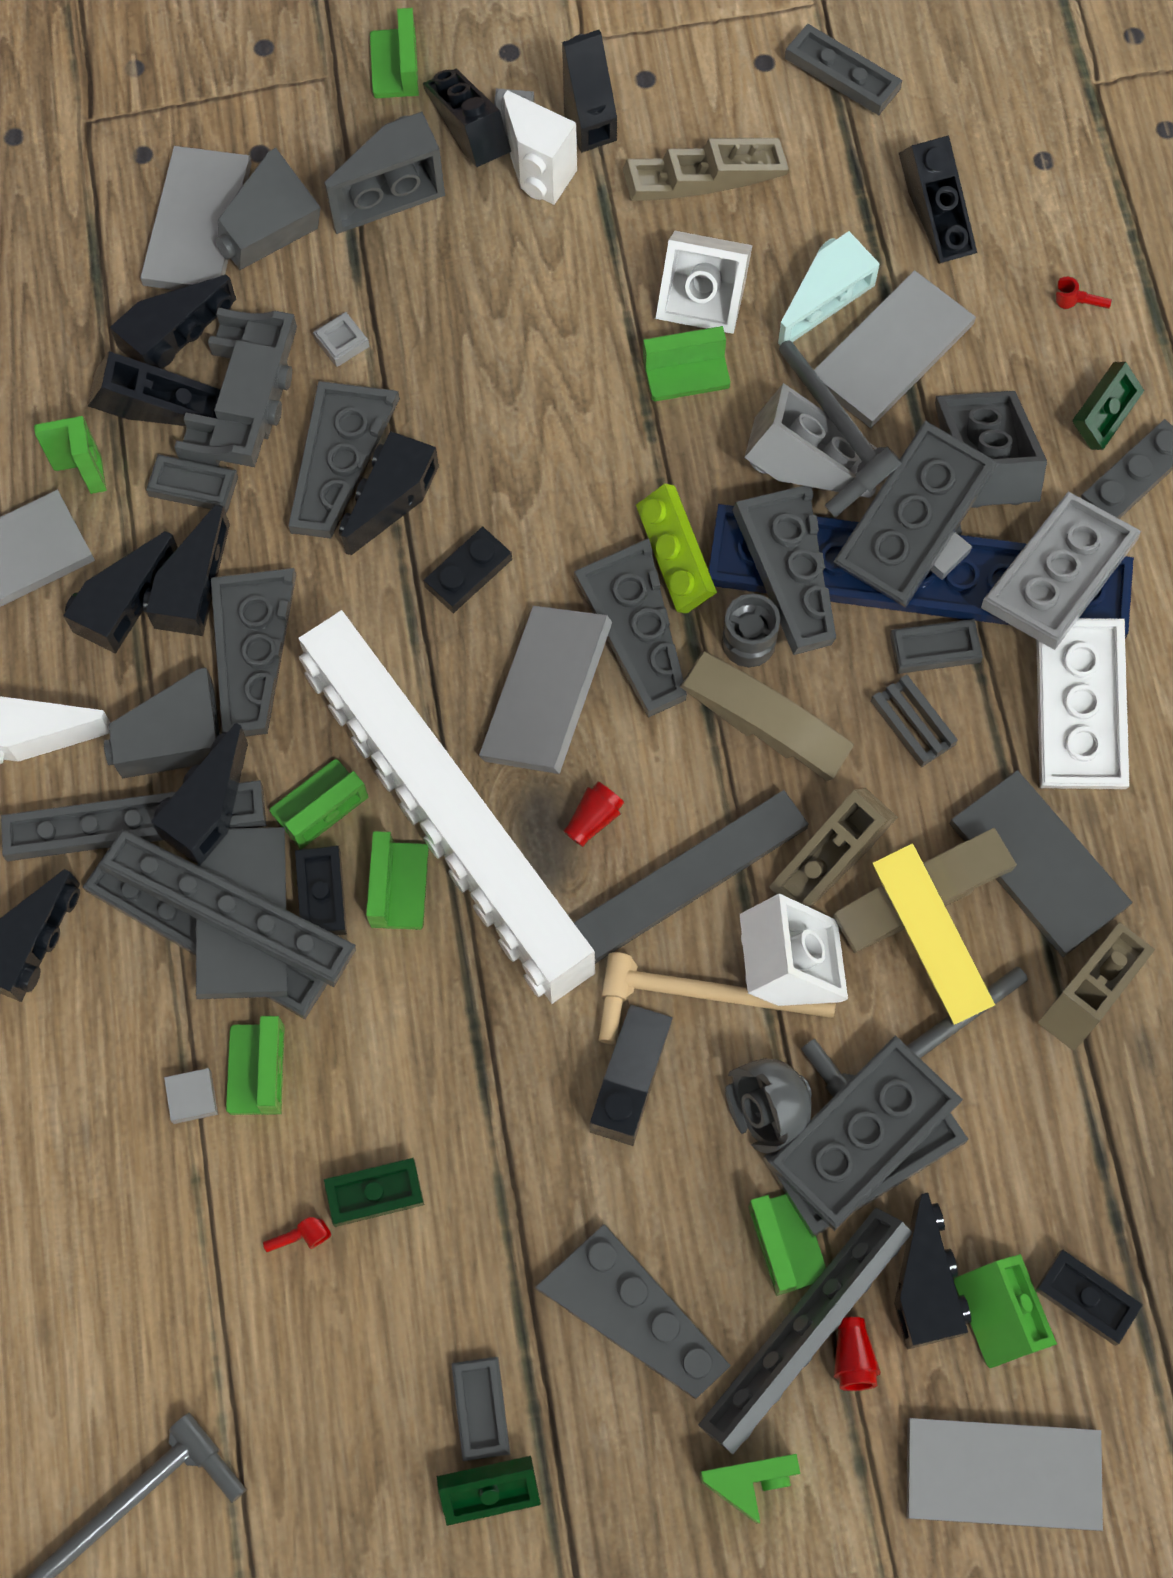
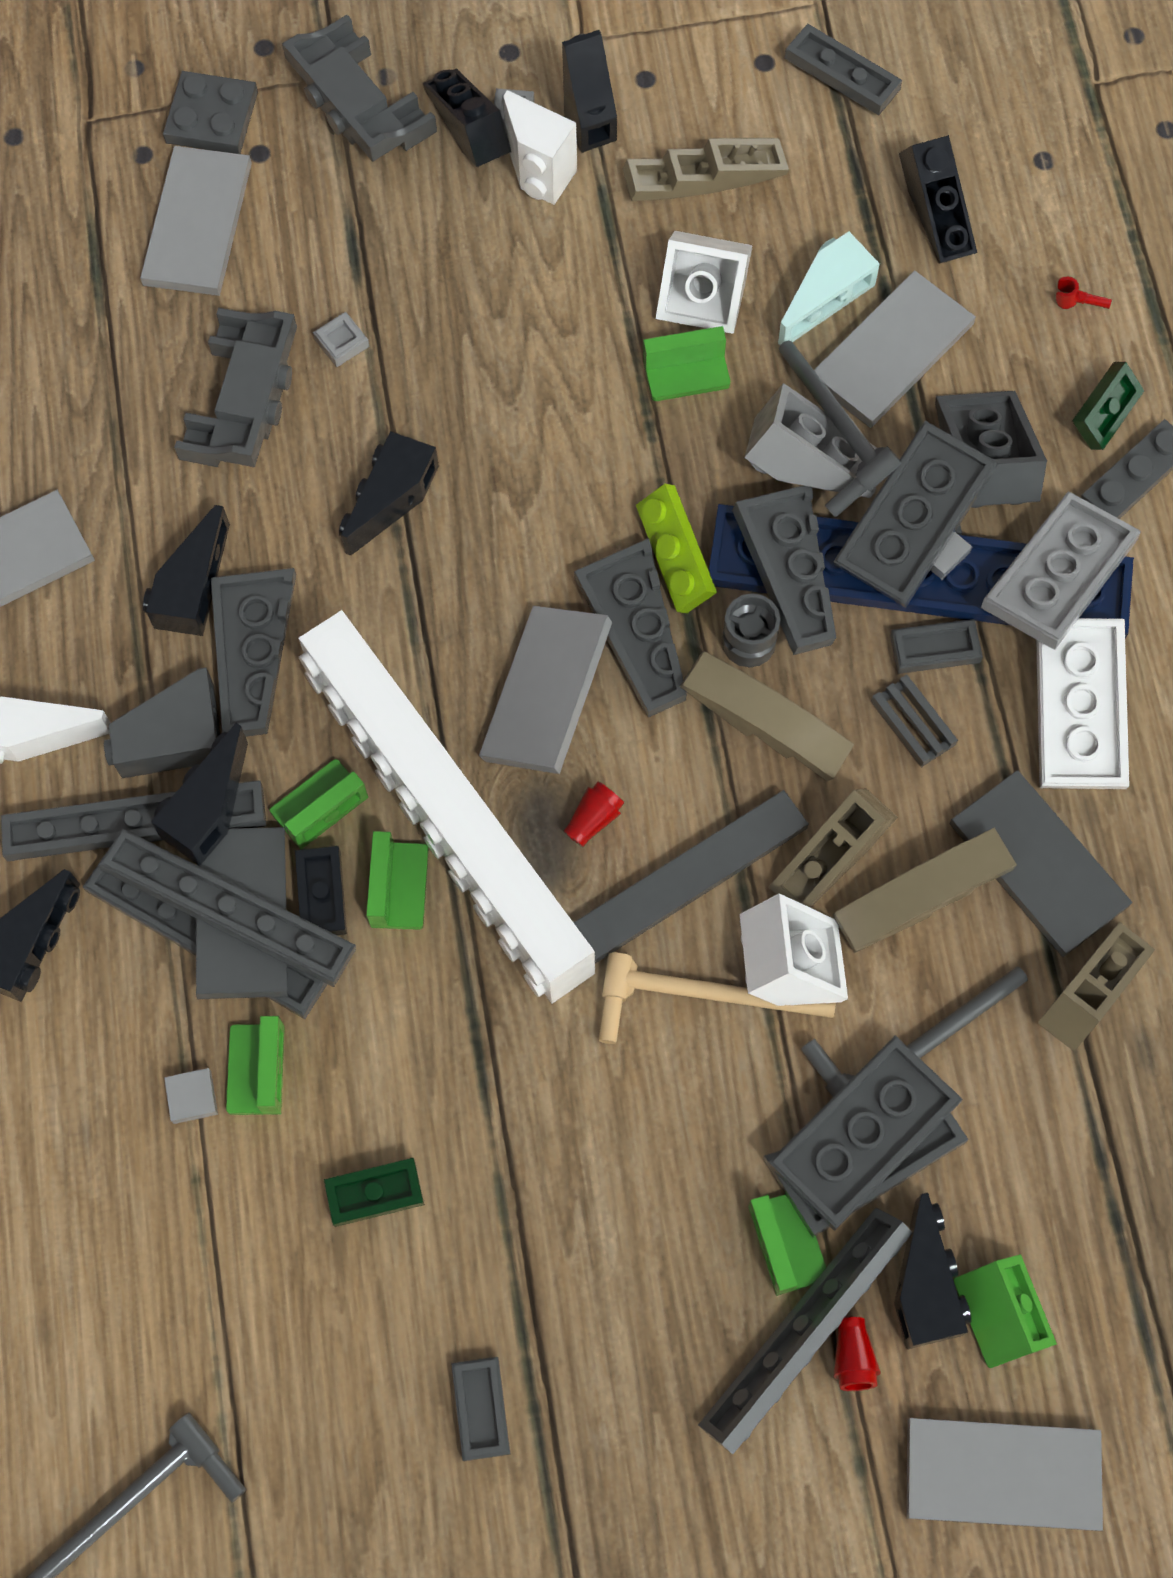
bright green panel [34,416,107,494] -> none
black slope [63,531,178,654] -> none
black slope [88,351,221,426] -> none
black slope [110,274,236,368] -> none
dark grey tile [146,454,238,513] -> none
dark grey slope [216,148,321,270] -> none
red hand [263,1217,331,1252] -> none
dark grey wing [288,381,400,539] -> none
dark grey slope [324,112,445,234] -> none
bright green panel [370,8,419,98] -> none
black plate [423,526,513,614] -> none
dark green plate [436,1456,541,1526] -> none
dark grey wing [535,1224,731,1400] -> none
black slope [590,1004,673,1146] -> none
bright green slope [700,1454,801,1524] -> none
dark grey cylinder [725,1058,812,1154] -> none
light yellow tile [872,843,995,1025] -> none
black plate [1035,1250,1143,1346] -> none
none -> dark grey plate [163,71,258,154]
none -> dark grey bracket [282,15,437,162]

